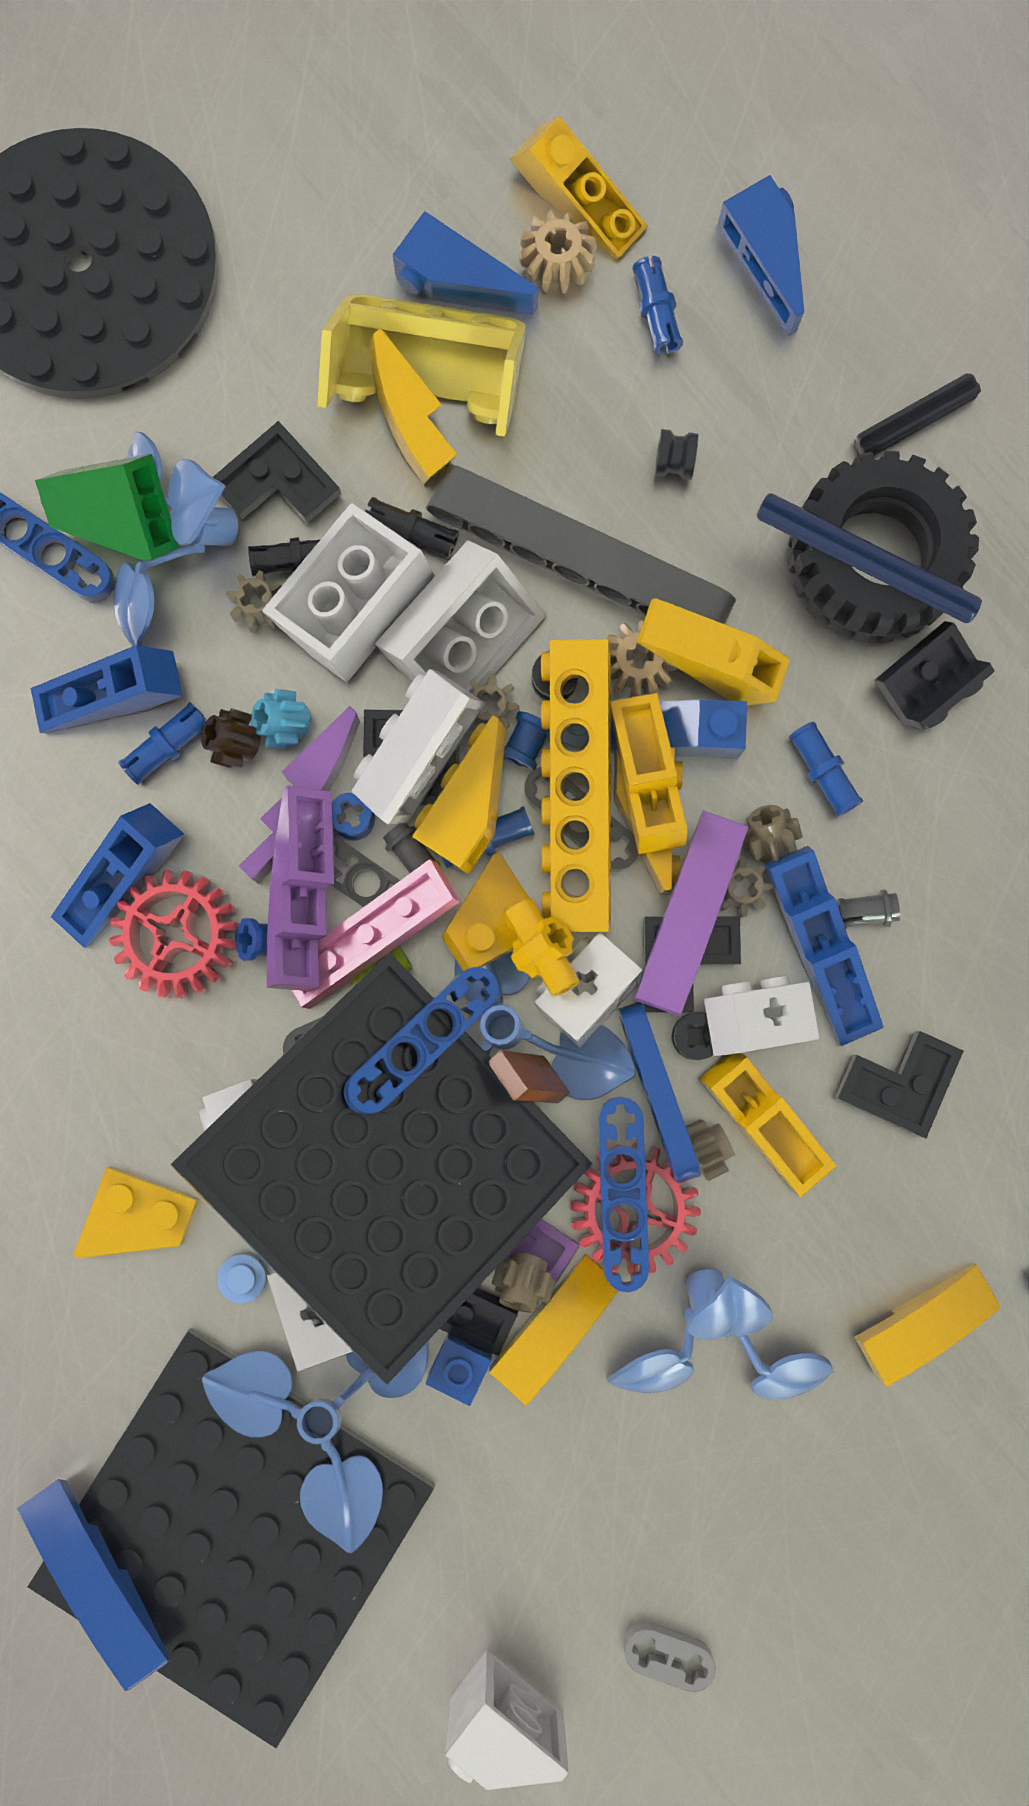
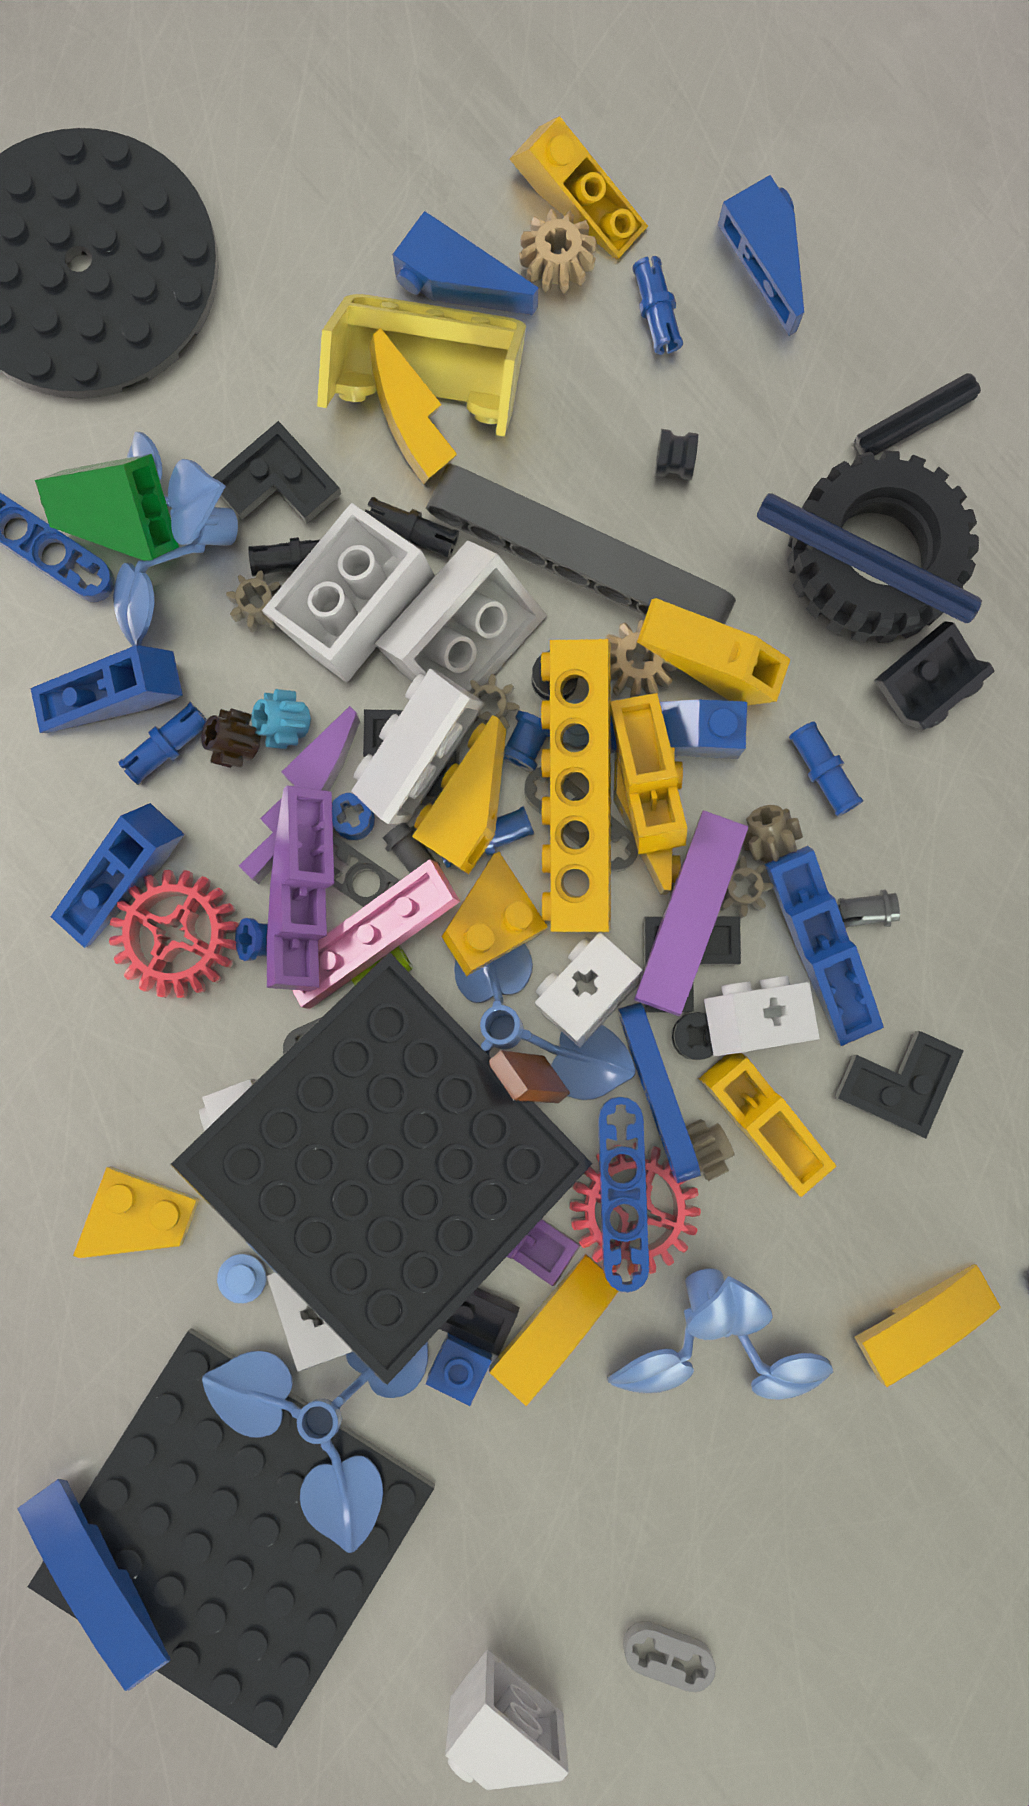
blue beam [344,967,499,1115] -> none
dark tan gear [491,1252,556,1313] -> none
yellow axle [505,898,580,998] -> none

